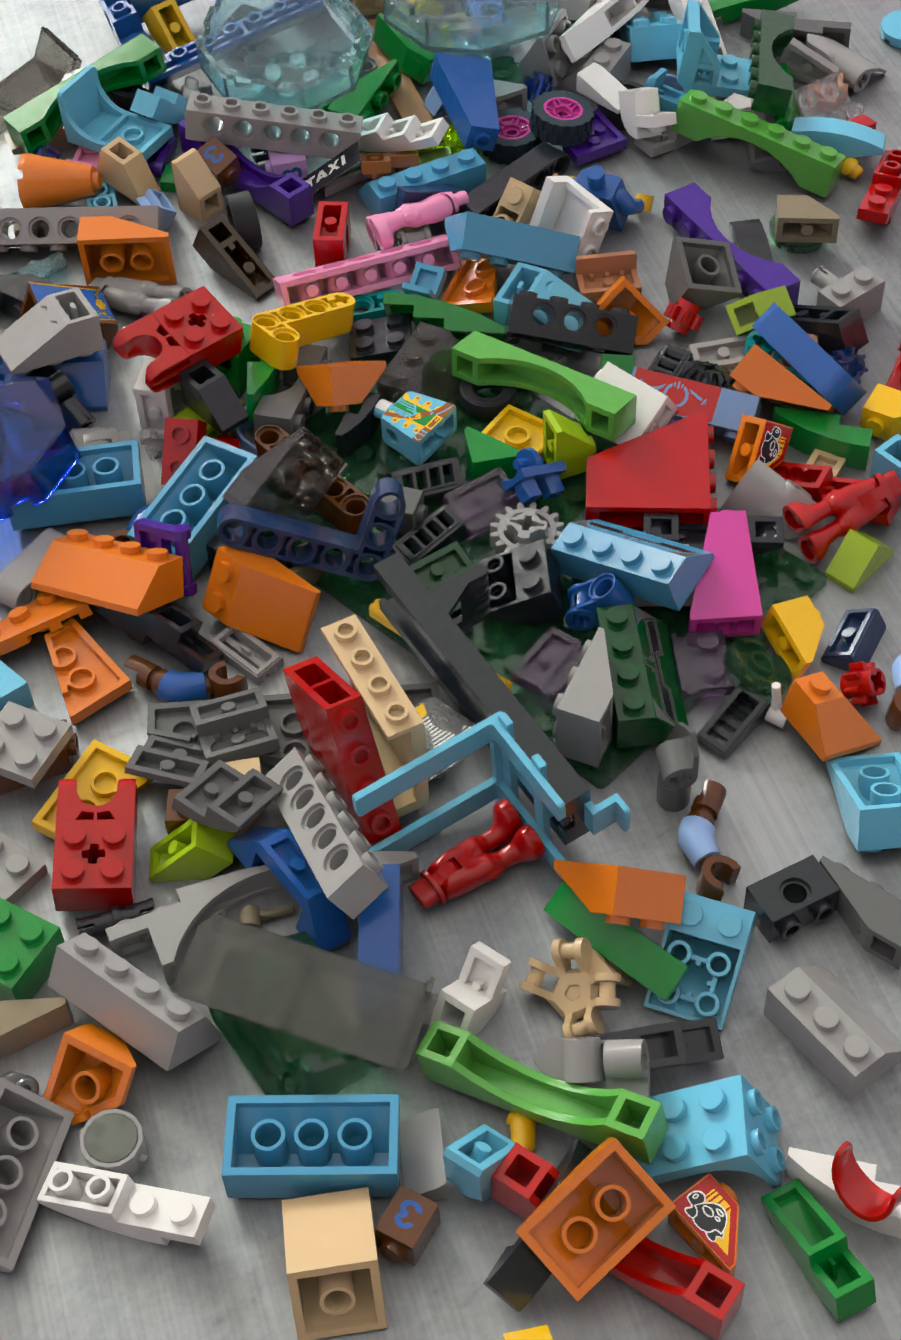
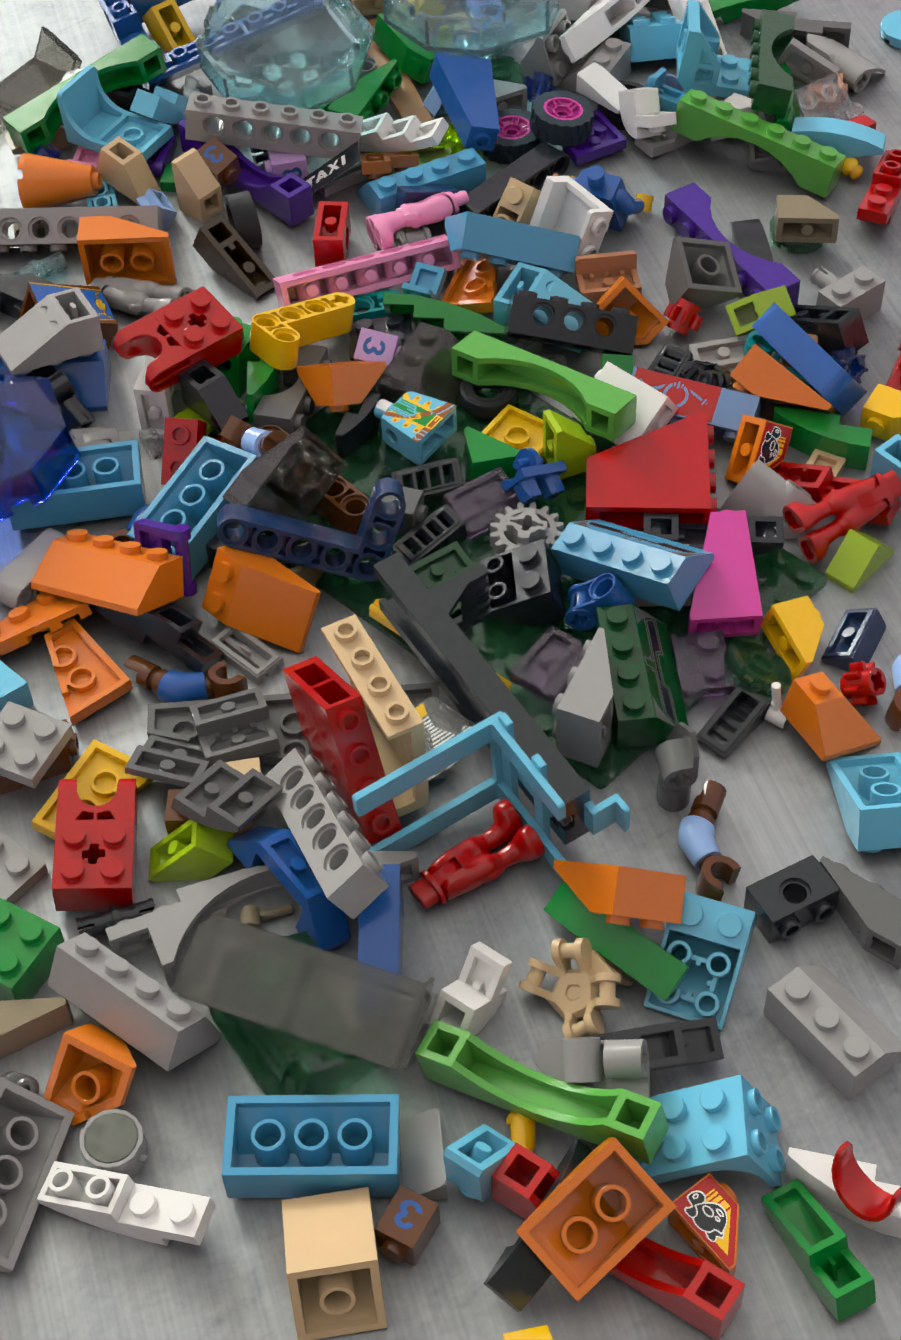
none -> reddish brown piece [219,415,290,463]
none -> lavender brick [353,327,405,373]

